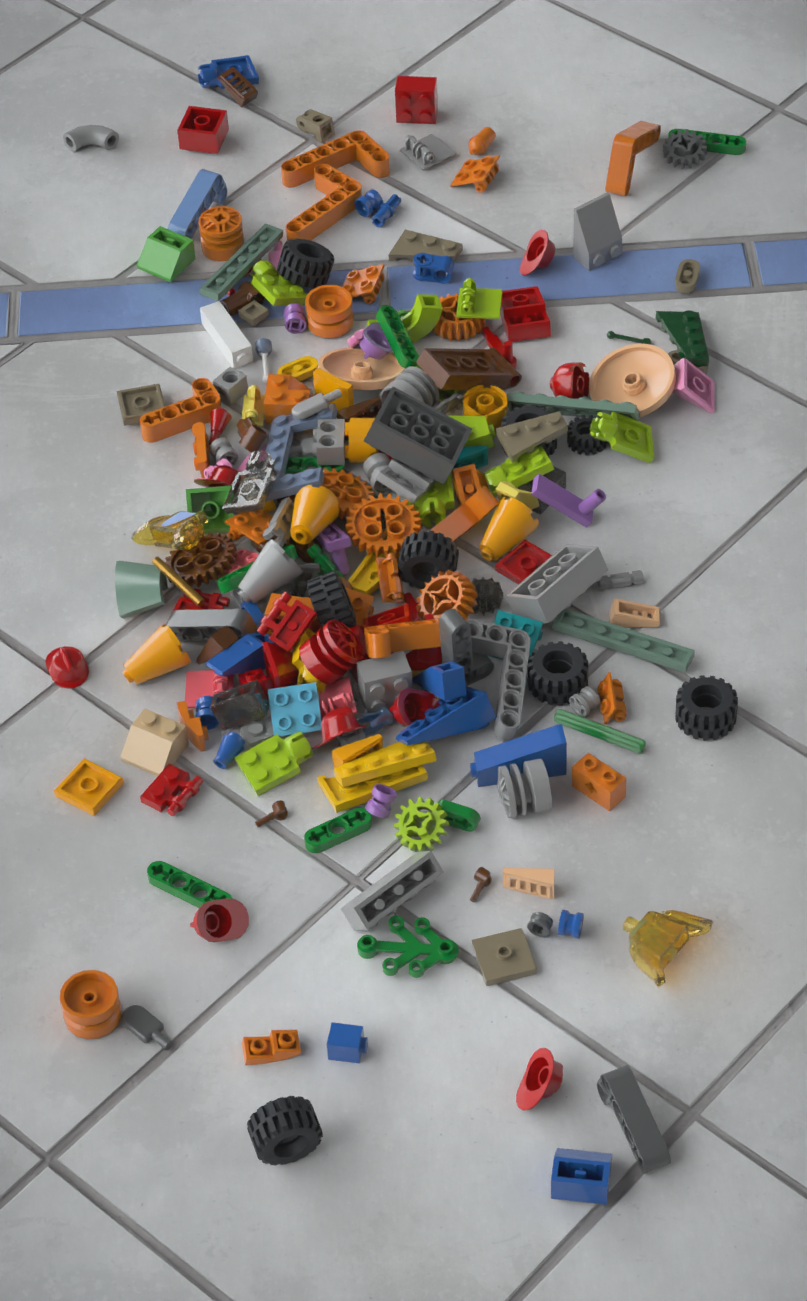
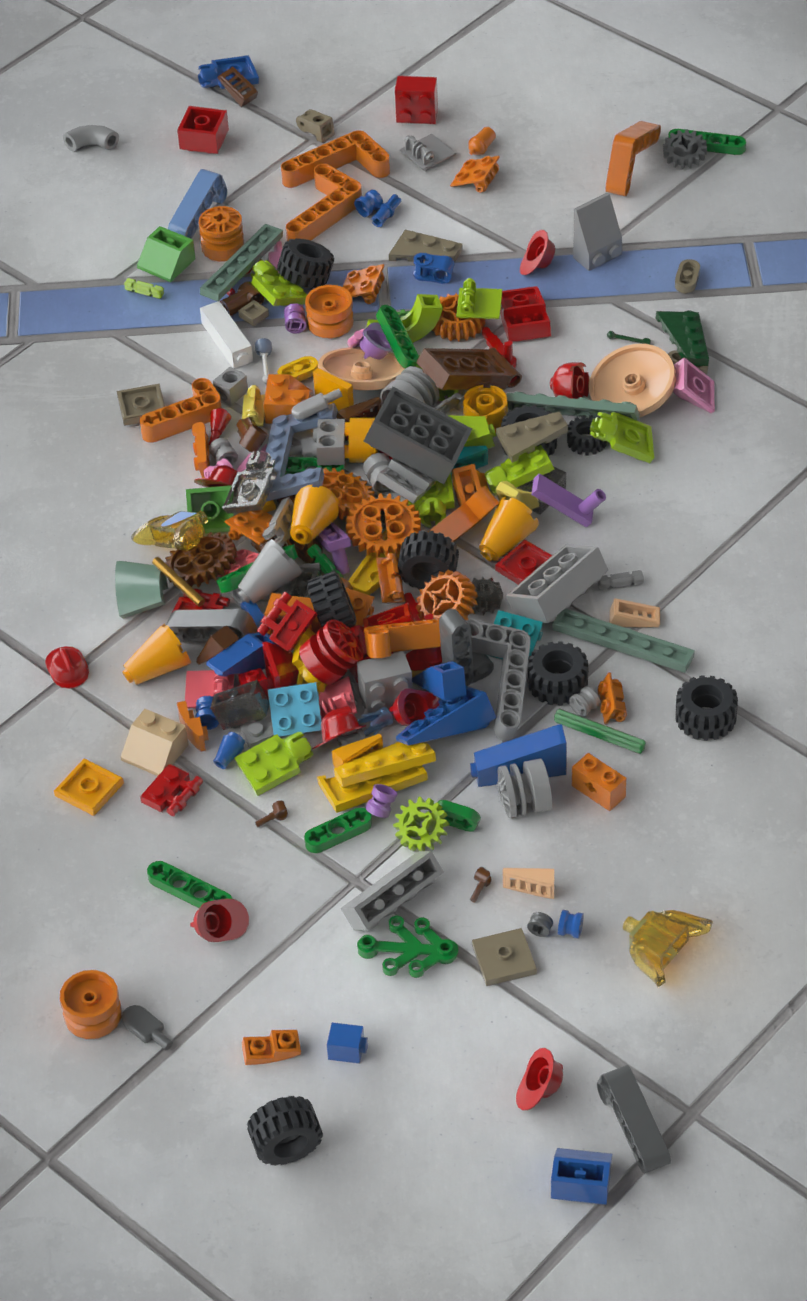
none -> lime axle [124,278,164,299]

